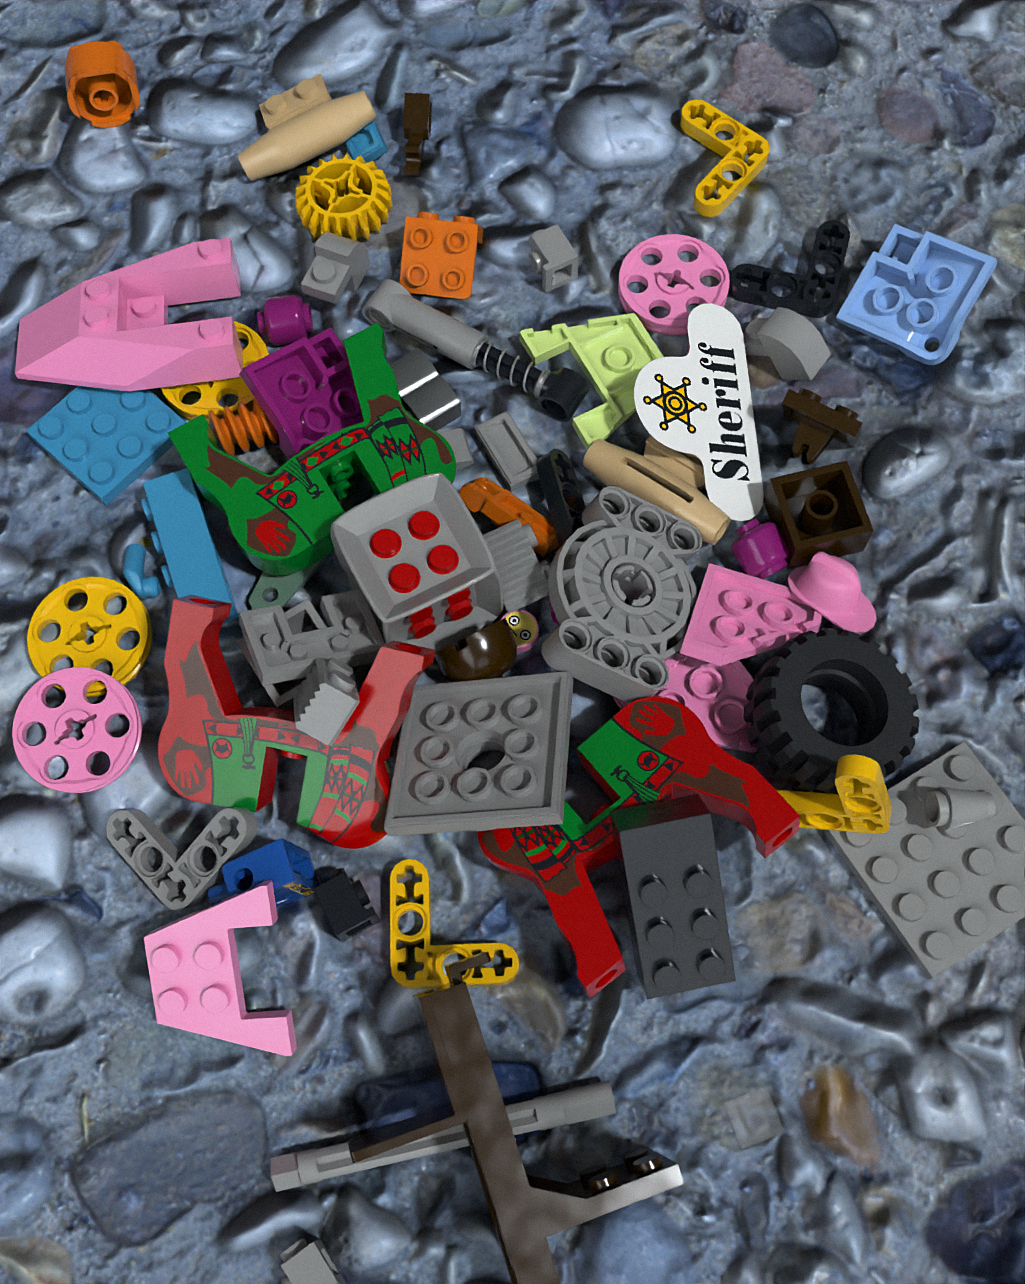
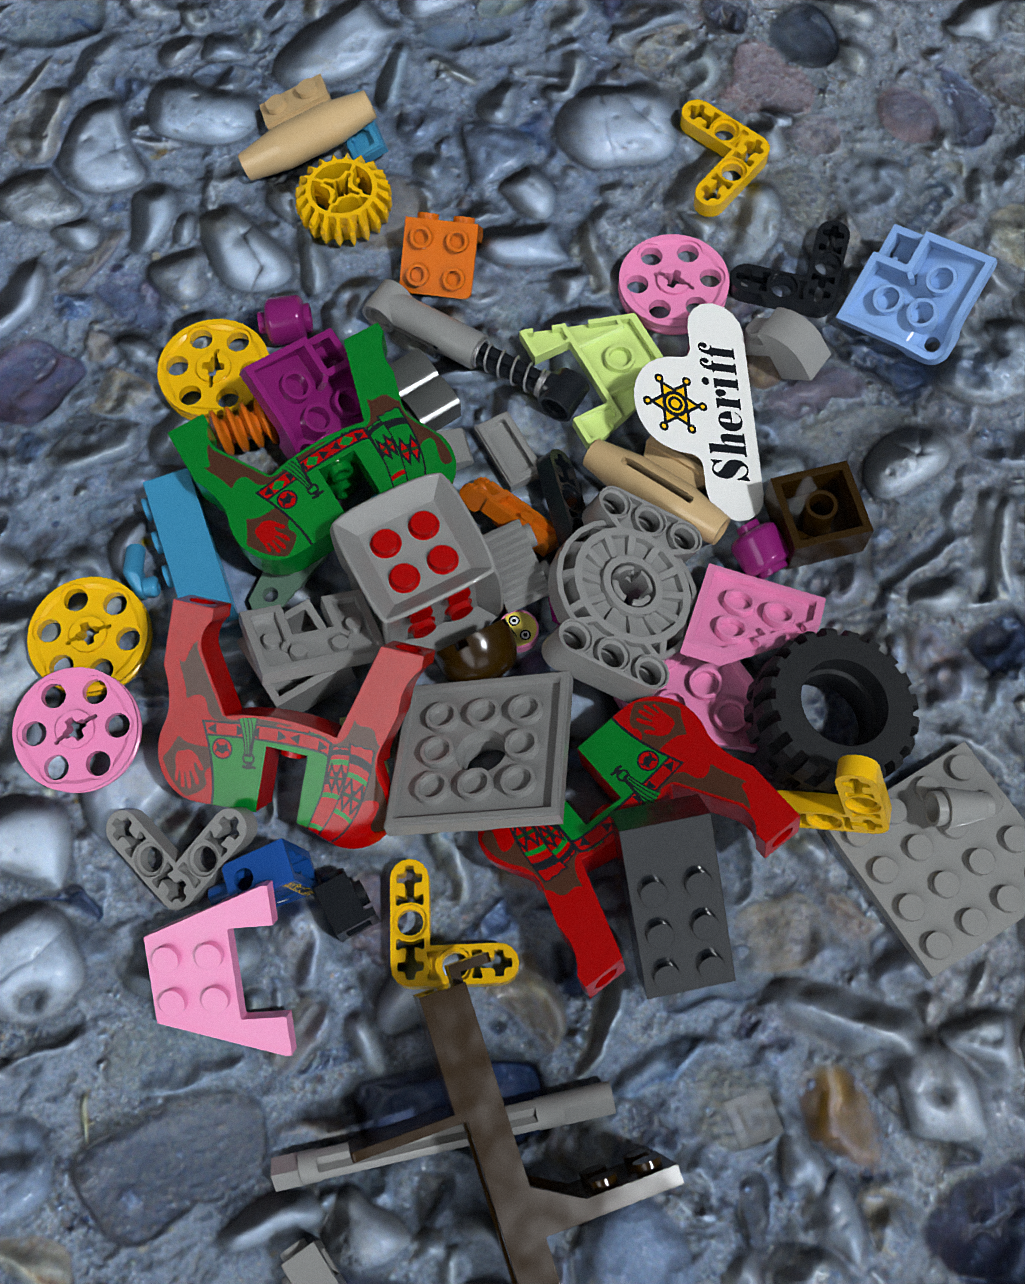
bright pink wedge [15,238,243,392] -> none
dark azure plate [26,386,187,506] -> none
orange brick [64,41,140,128] -> none
light grey brick [293,657,360,746] -> none
light grey brick [301,232,370,304] -> none
dark brown piece [403,93,432,177] -> none
light grey brick [528,224,579,293] -> none
dark brown plate [782,388,863,464] -> none
bright pink piece [788,551,877,633] -> none

